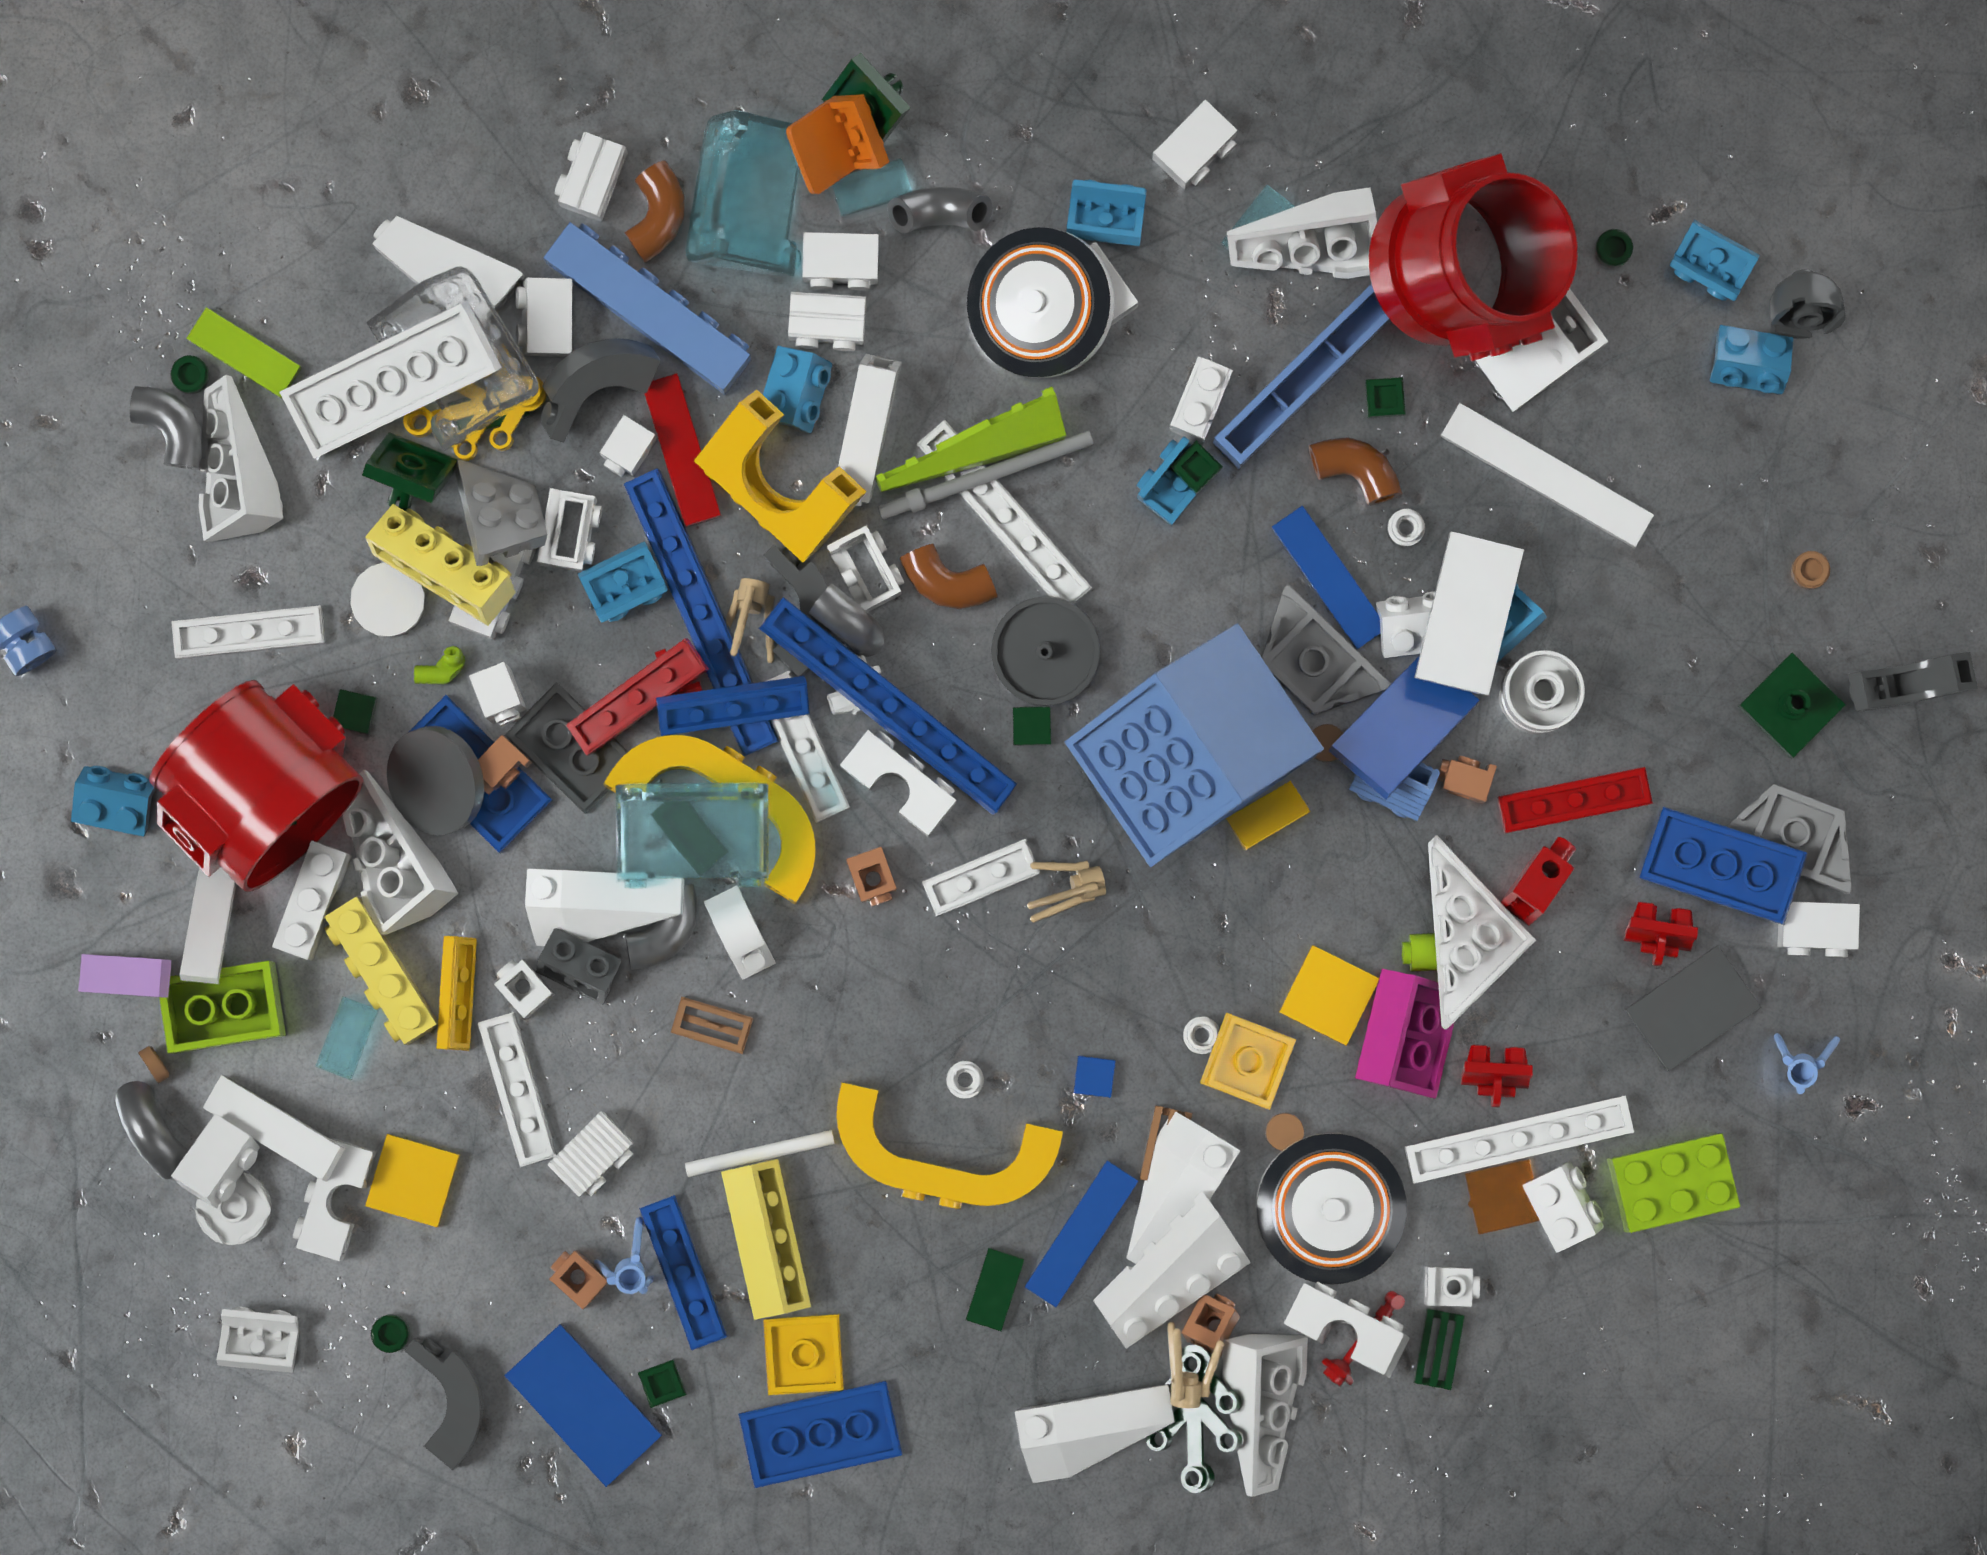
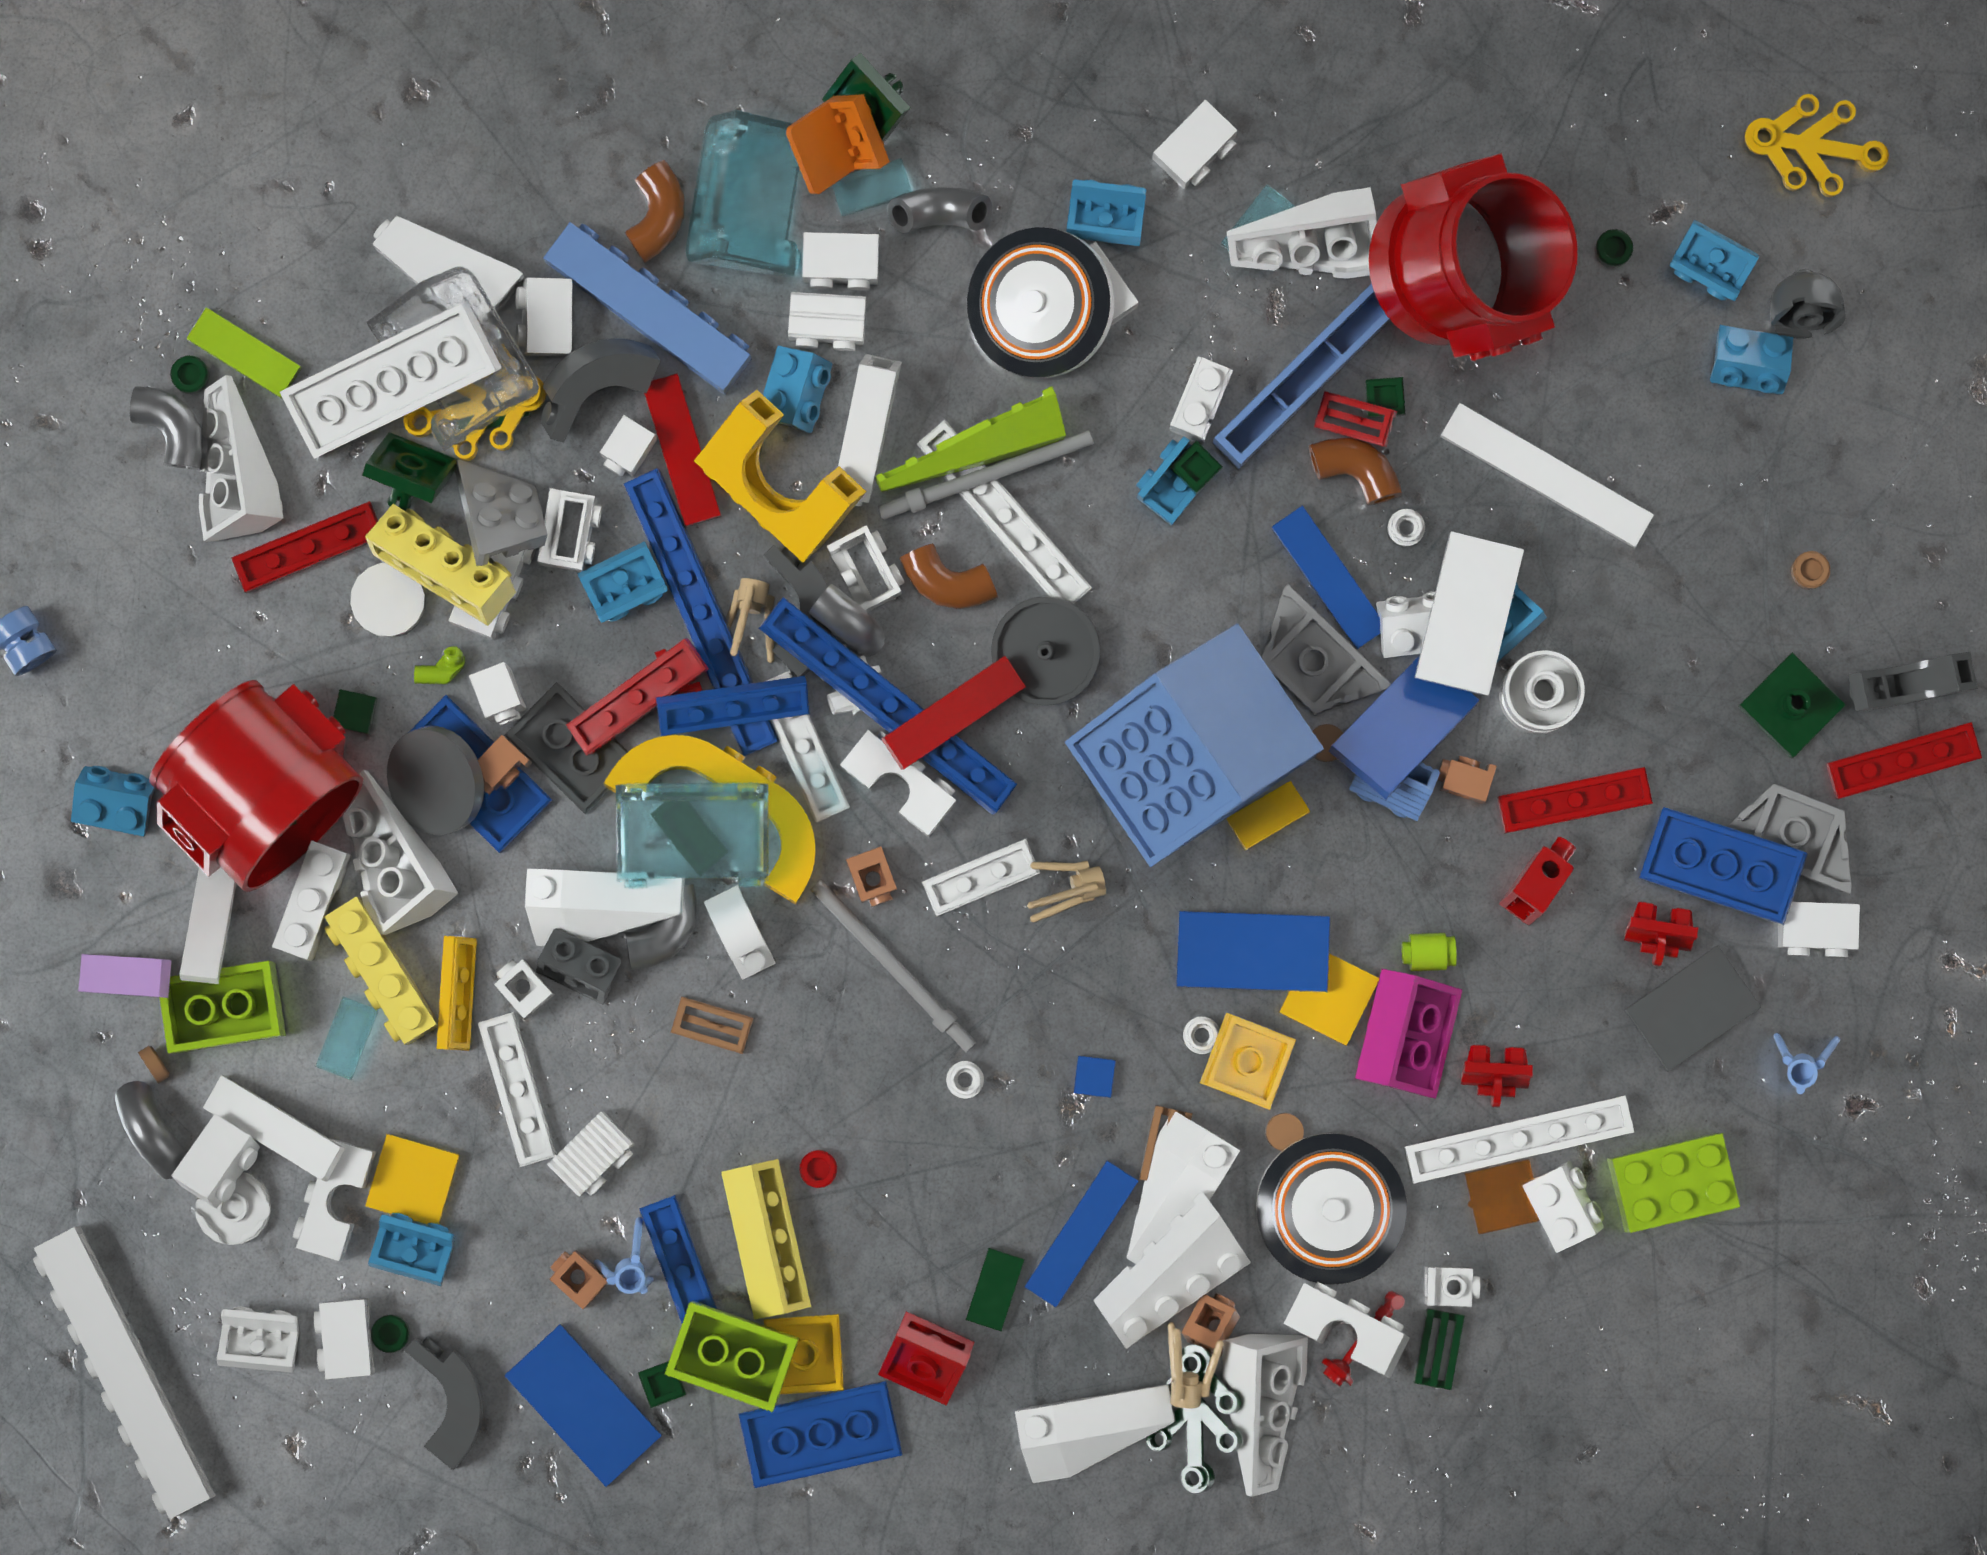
white tile [171,605,326,659] -> none
white brick [554,132,628,222] -> none
white bar [685,1130,835,1177] -> none
yellow arch [837,1083,1063,1210] -> none
dark green tile [1013,707,1051,746] -> none
white tile [1428,835,1536,1030] -> none
white slope [1475,288,1608,412] -> none
none -> white brick [33,1226,216,1519]
none -> red tile [231,501,379,593]
none -> white brick [314,1298,375,1380]
none -> dark azure bracket [368,1213,454,1286]
none -> lime brick [665,1300,799,1412]
none -> red tile [799,1150,837,1188]
none -> light grey bar [811,880,977,1052]
none -> red bracket [878,1311,975,1406]
none -> red tile [881,656,1026,770]
none -> blue tile [1177,911,1330,993]
none -> red tile [1314,391,1397,448]
none -> yellow plant [1745,94,1889,197]
none -> red tile [1826,722,1982,800]

